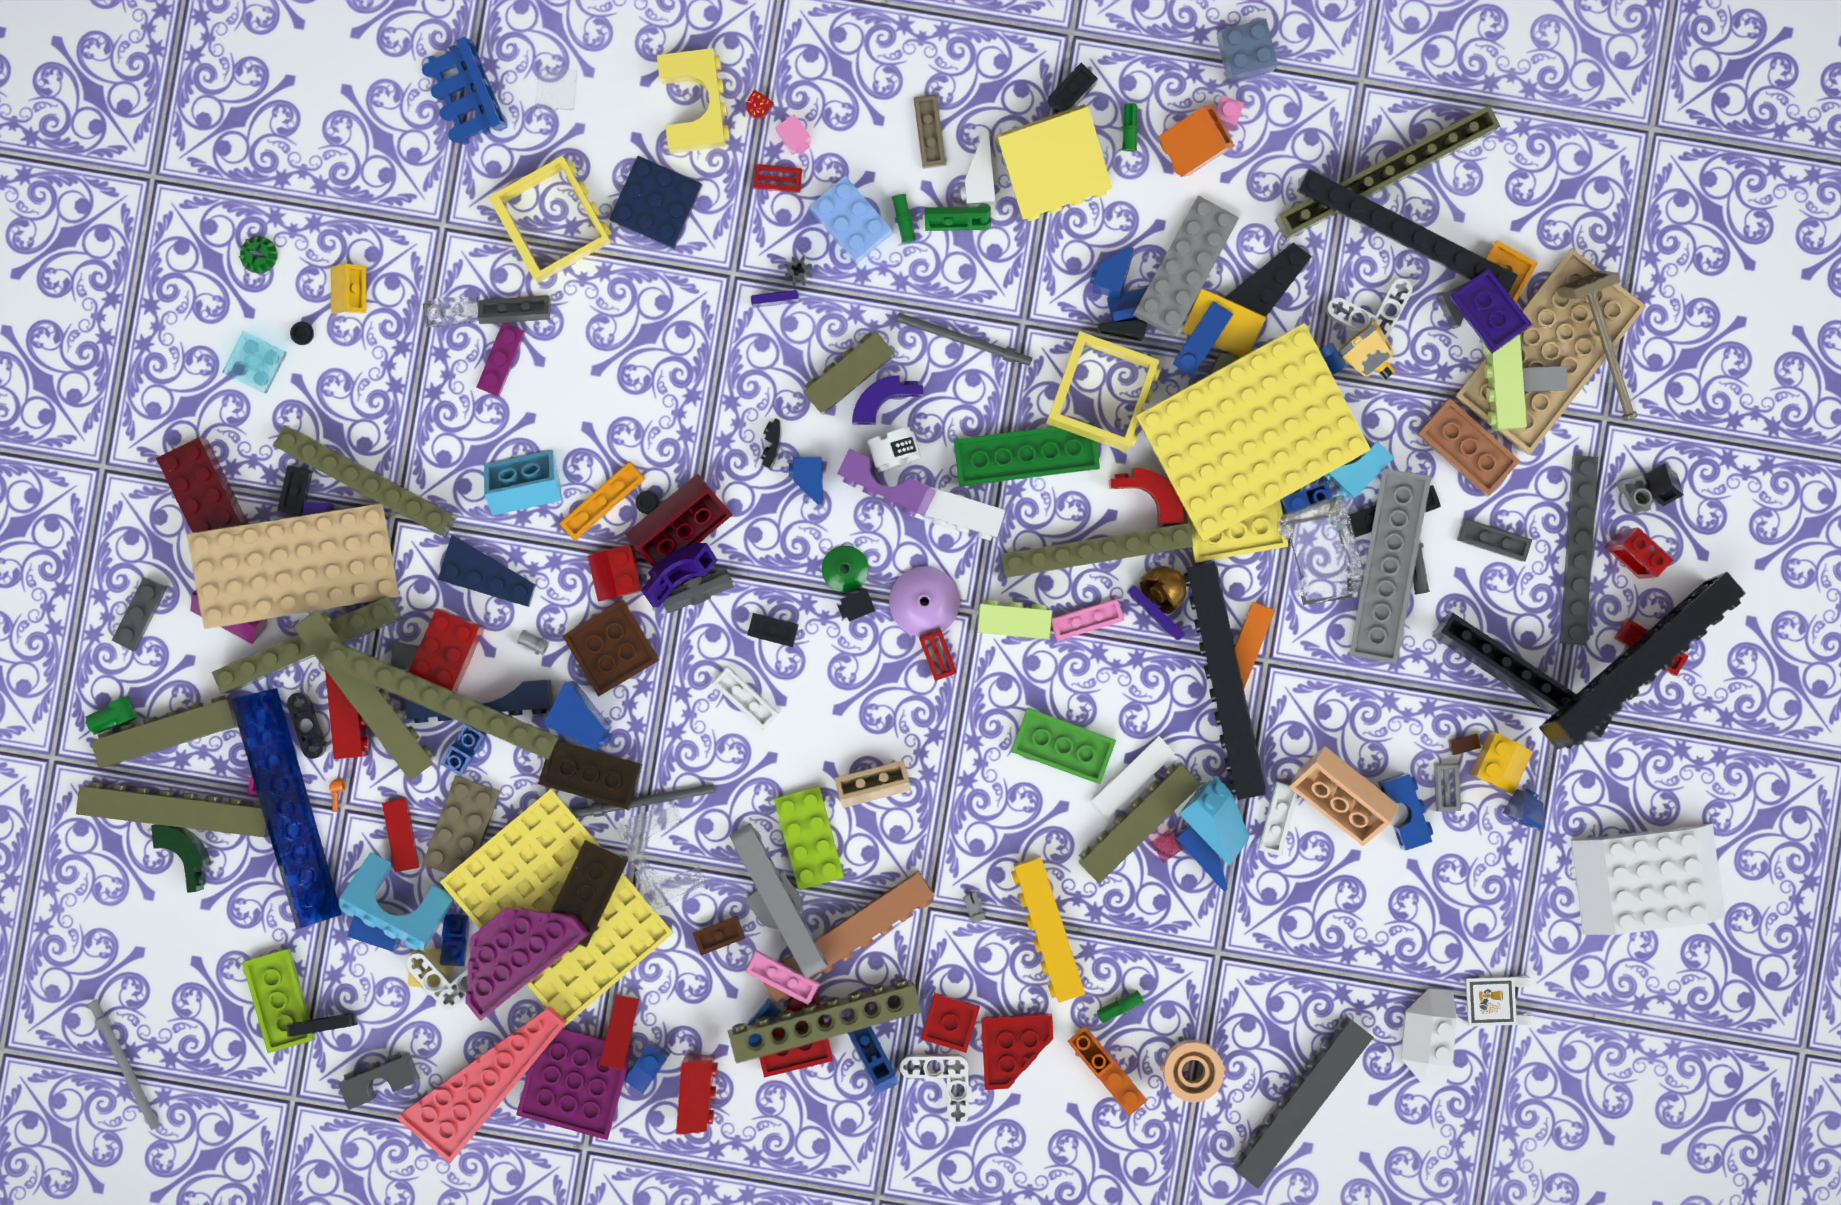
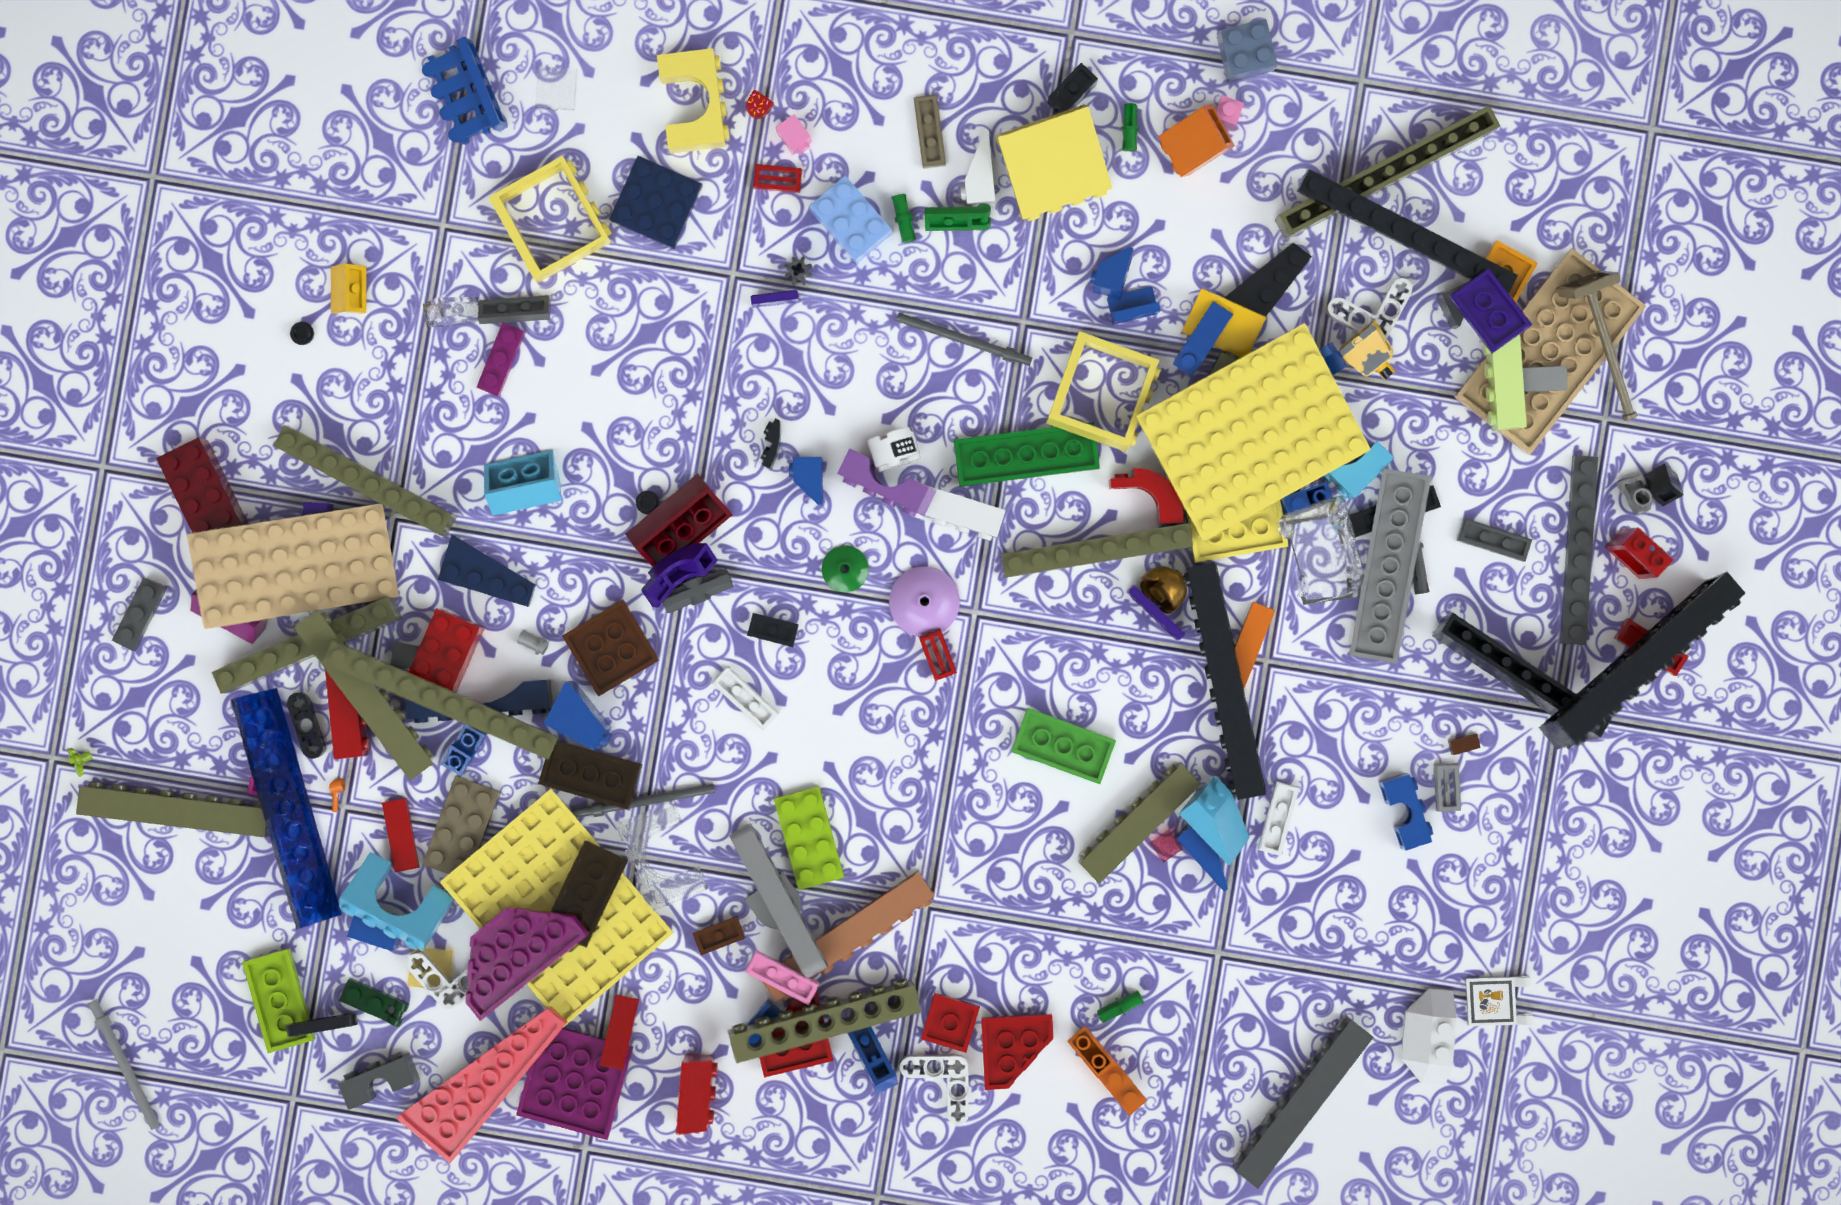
green piece [85,696,138,735] -> none
olive brick [90,695,242,768] -> none
dark green arch [151,824,211,893] -> none
clear light blue plate [222,331,288,394] -> none
green gear [239,235,278,274] -> none
black plate [277,465,313,516] -> none
clear blue slope [440,914,469,966] -> none
light orange tile [559,461,646,541] -> none
red slope [587,544,643,602] -> none
blue slope [625,1041,670,1094] -> none
olive brick [803,331,895,416] -> none
tan brick [835,760,911,808] -> none
black brick [838,589,876,622] -> none
dark purple arch [852,375,923,425] -> none
light grey pin [962,892,986,924] -> none
yellowish green brick [977,600,1052,639] -> none
yellow brick [1011,856,1085,1003] -> none
bright pink tile [1051,598,1125,641] -> none
white tile [1091,736,1175,818] -> none
black slope [1096,320,1147,342] -> none
light grey plate [1133,195,1239,338] -> none
light nougat piece [1160,1039,1226,1103] -> none
light nougat brick [1289,746,1399,846] -> none
nougat plate [1417,398,1520,497] -> none
yellow slope [1470,732,1533,794] -> none
blue slope [1502,788,1545,831] -> none
white slope [1571,823,1725,935] -> none
none -> lime plant [67,747,93,777]
none -> dark green plate [339,978,409,1027]

